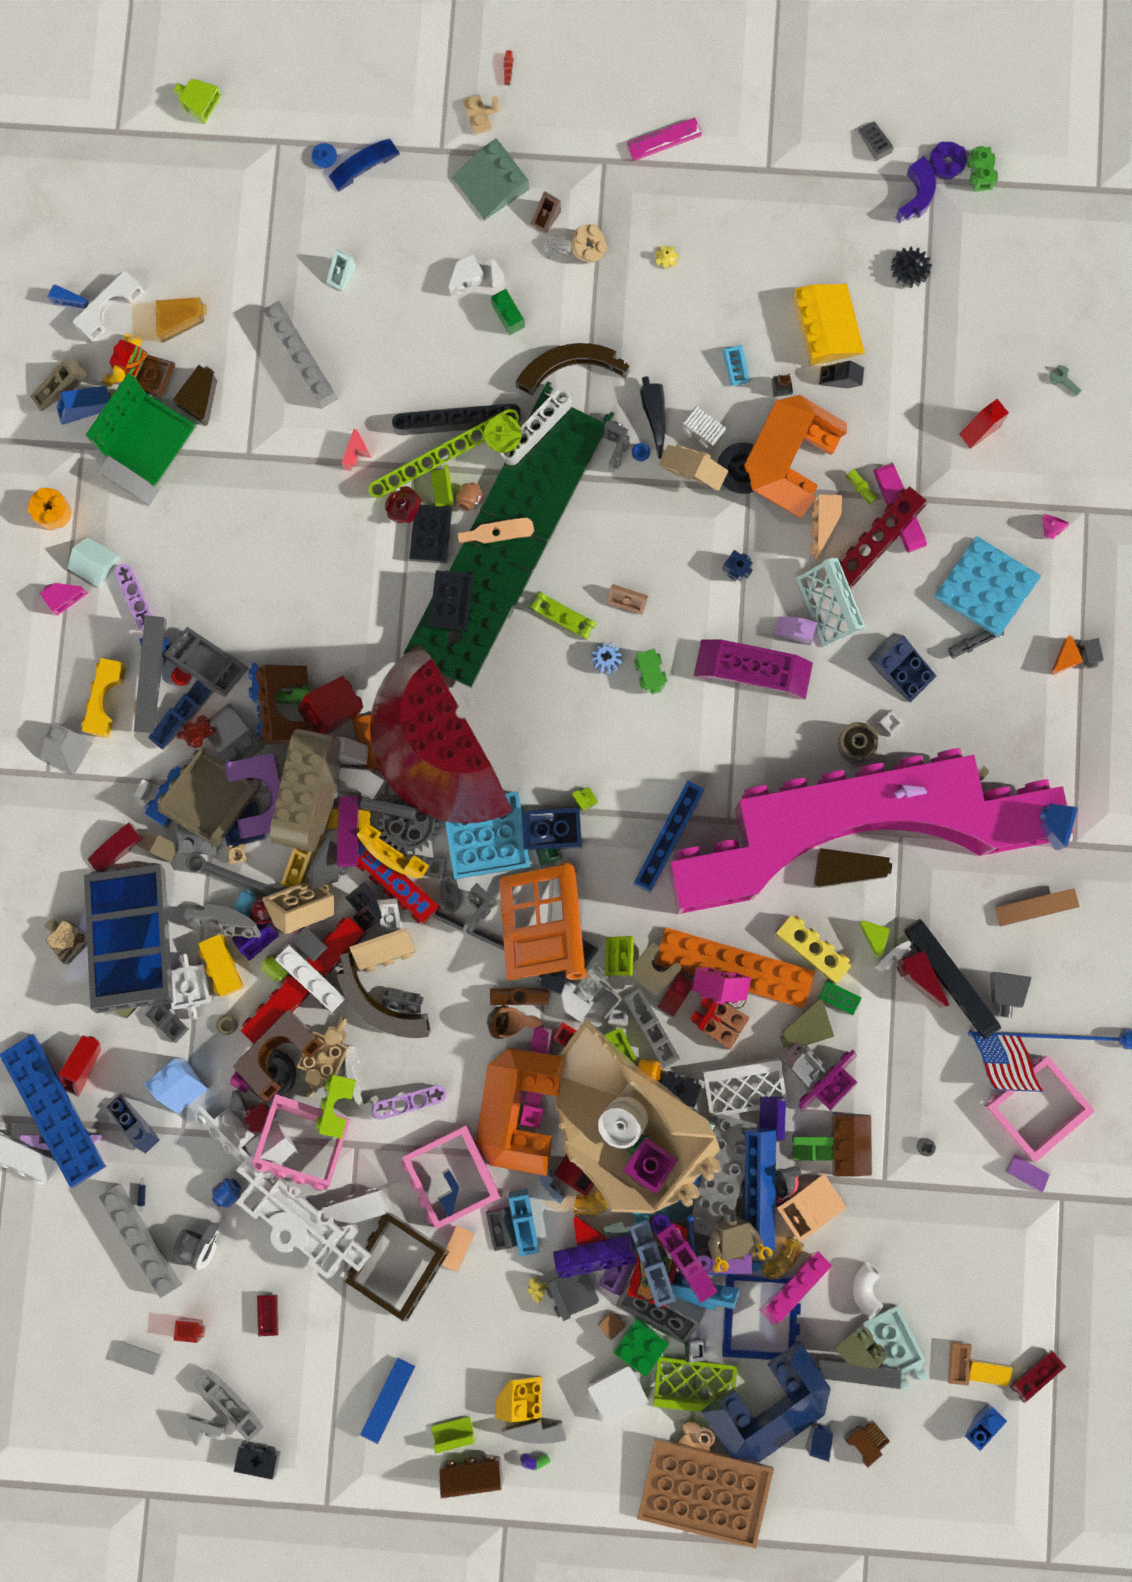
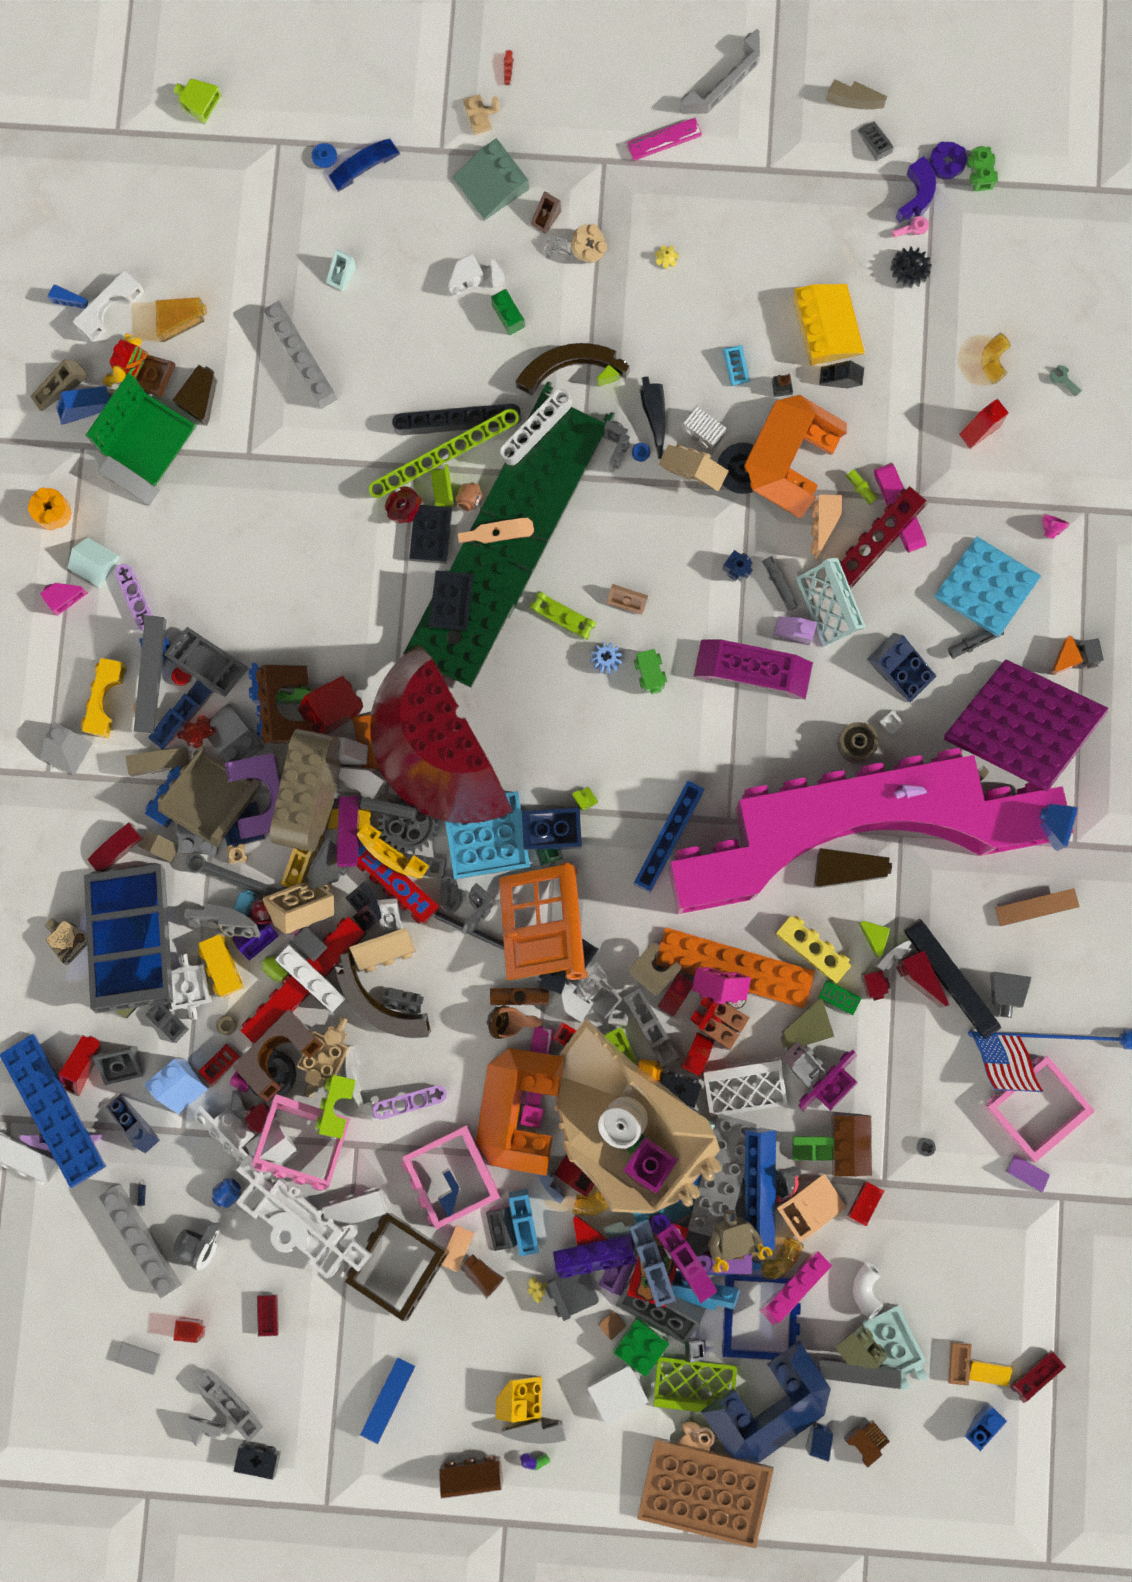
white tile [134,779,153,801] -> none
coral slope [342,429,371,471] -> none
lime panel [431,1416,476,1454] -> none
lime tile [484,415,522,453] -> none
lime slope [605,936,634,976] -> none
blue hinge [686,1215,698,1256] -> none
dark purple panel [759,1096,786,1140] -> none
none -> dark grey slope [93,1047,143,1085]
none -> dark tan slope [125,748,189,777]
none -> red slope [198,1044,240,1087]
none -> reddish brown plant [460,1254,505,1299]
none -> lime slope [597,365,619,387]
none -> light grey slope [680,29,760,114]
none -> red slope [680,1032,715,1076]
none -> dark grey pin [762,556,799,612]
none -> dark tan slope [826,79,887,109]
none -> red hinge [847,1181,885,1226]
none -> dark red brick [861,970,890,1001]
none -> bright pink plate [892,216,929,238]
none -> magenta plate [944,659,1108,792]
none -> clear yellow cylinder [981,333,1011,385]

